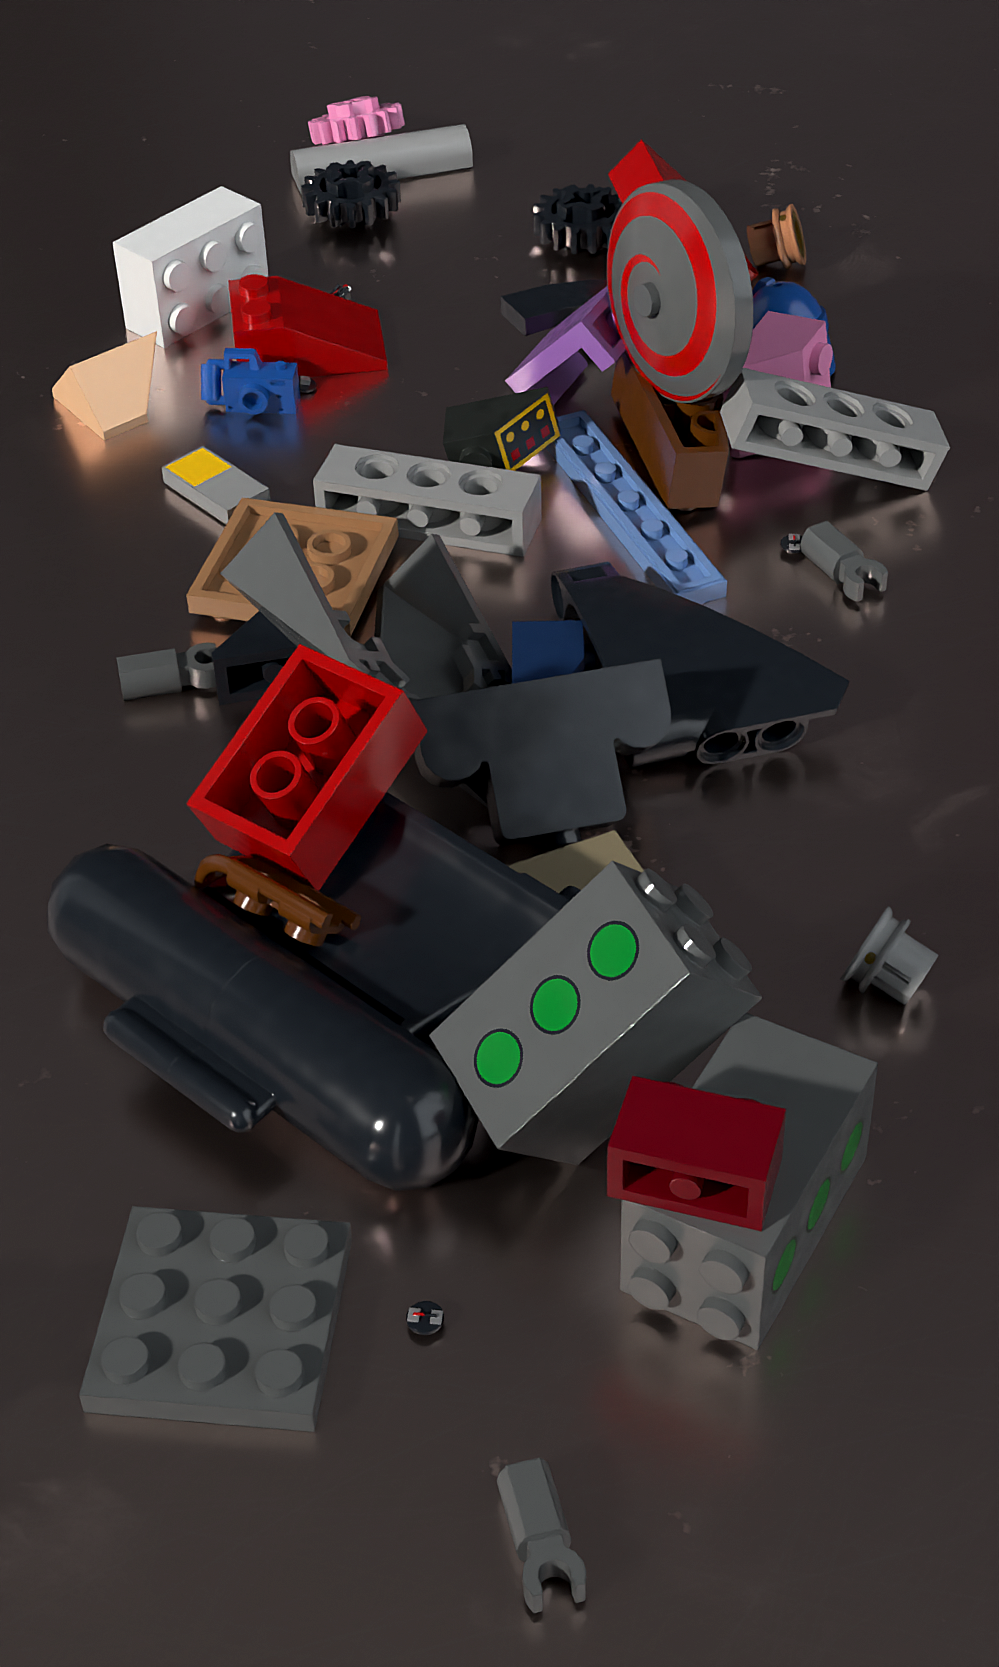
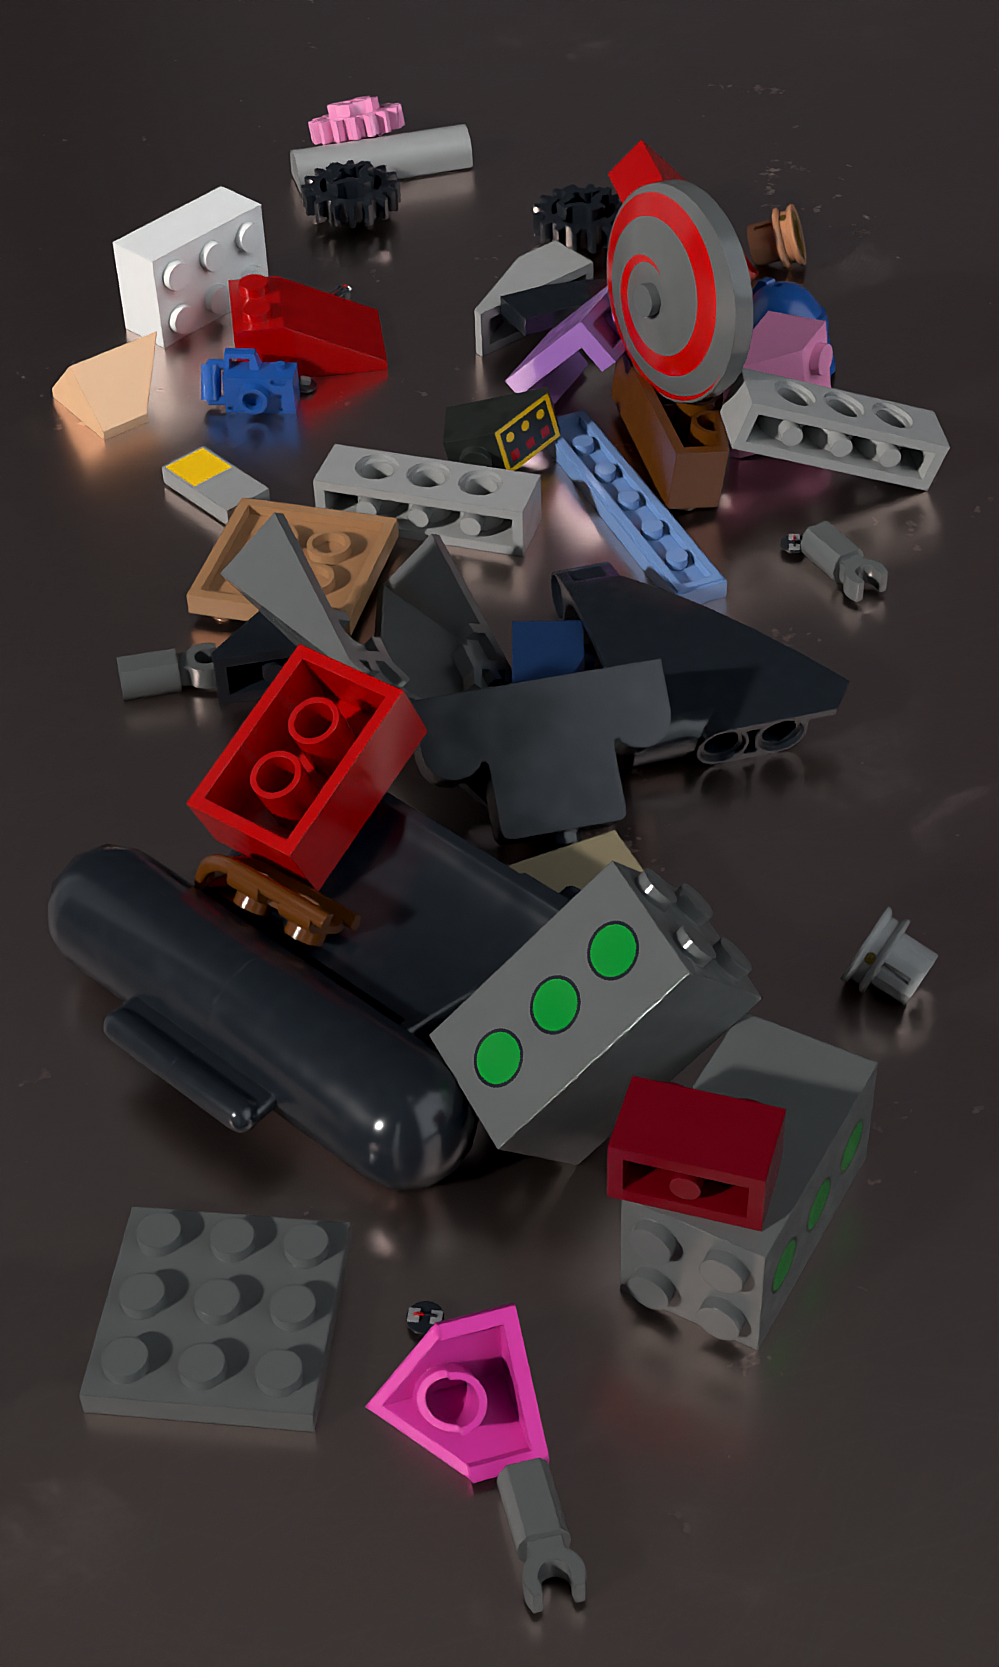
none -> dark pink slope [365,1303,550,1483]
none -> light grey slope [474,240,593,357]

